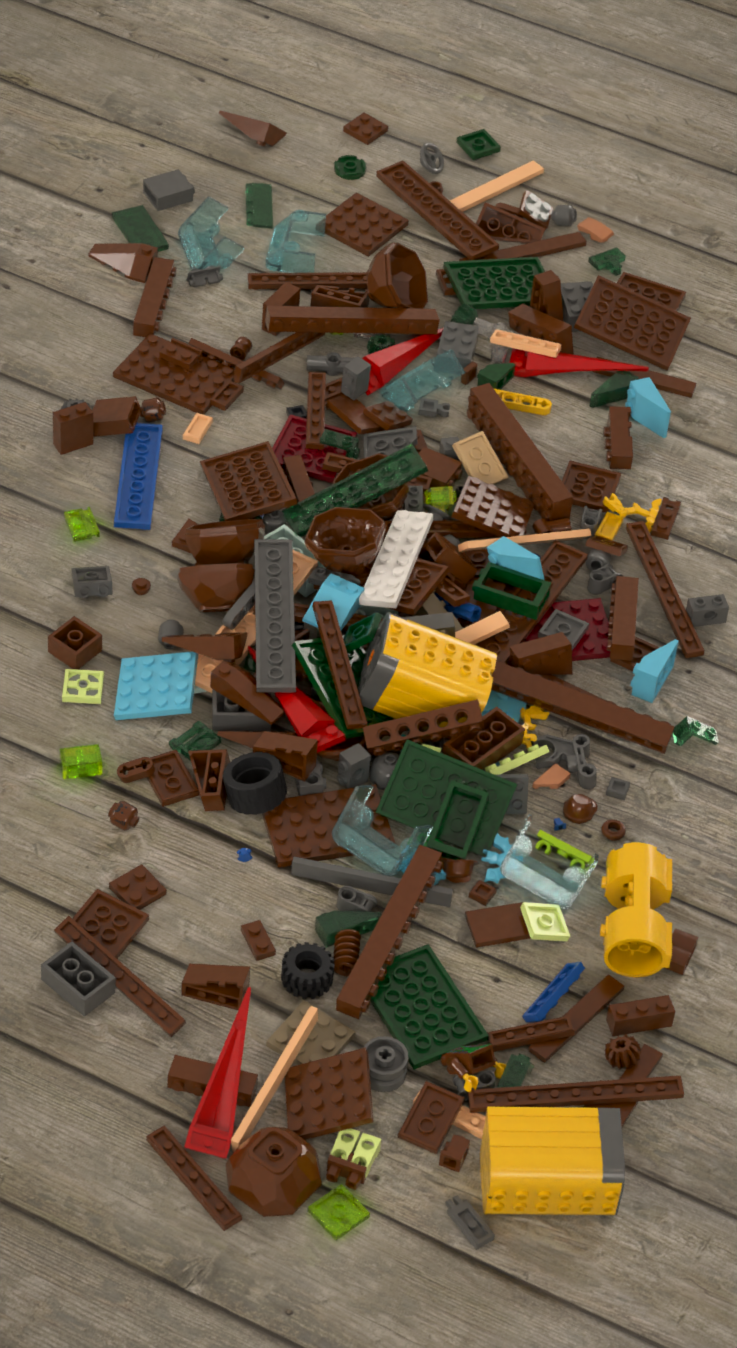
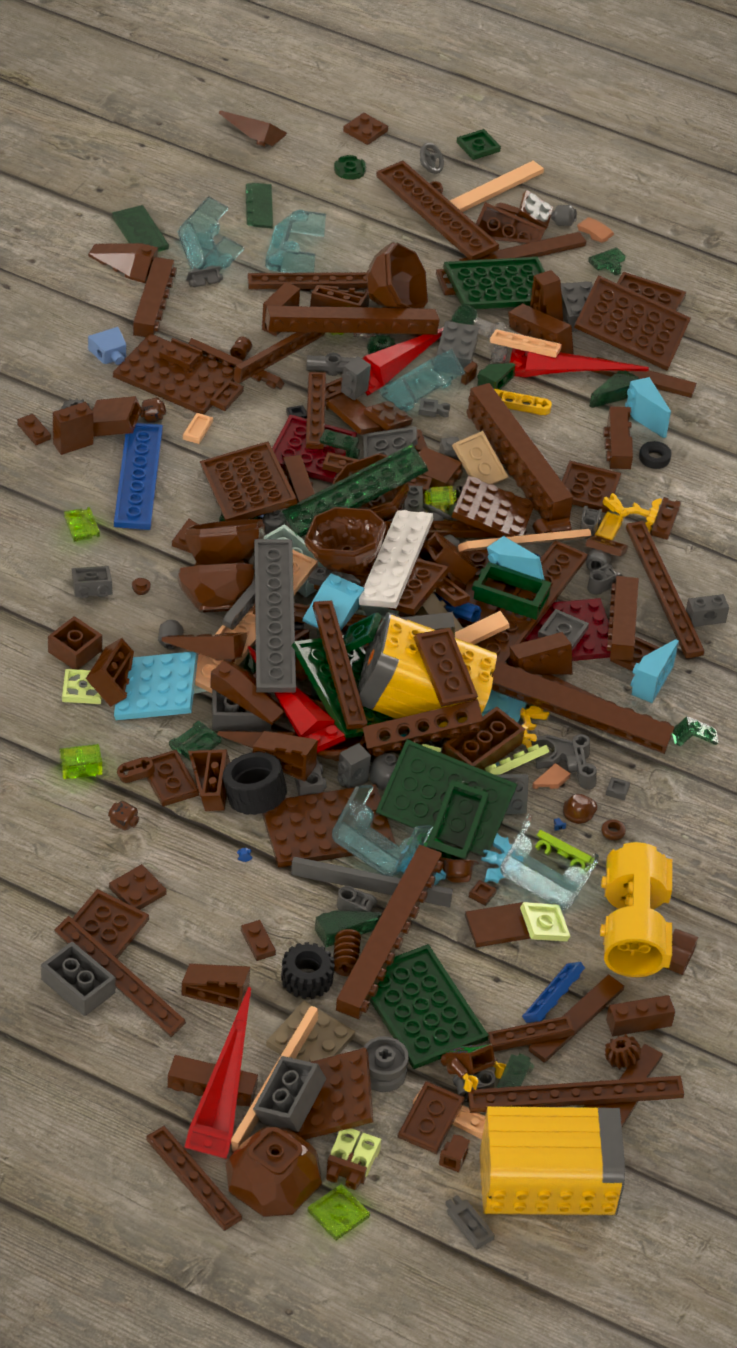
dark grey brick [143,169,195,211] -> none
reddish brown plate [316,192,409,257] -> none
none -> reddish brown plate [17,413,51,446]
none -> reddish brown wedge [86,638,134,707]
none -> medium blue torso [88,327,126,365]
none -> dark grey brick [253,1056,327,1132]
none -> reddish brown plate [413,627,478,707]
none -> black tyre [639,441,671,469]

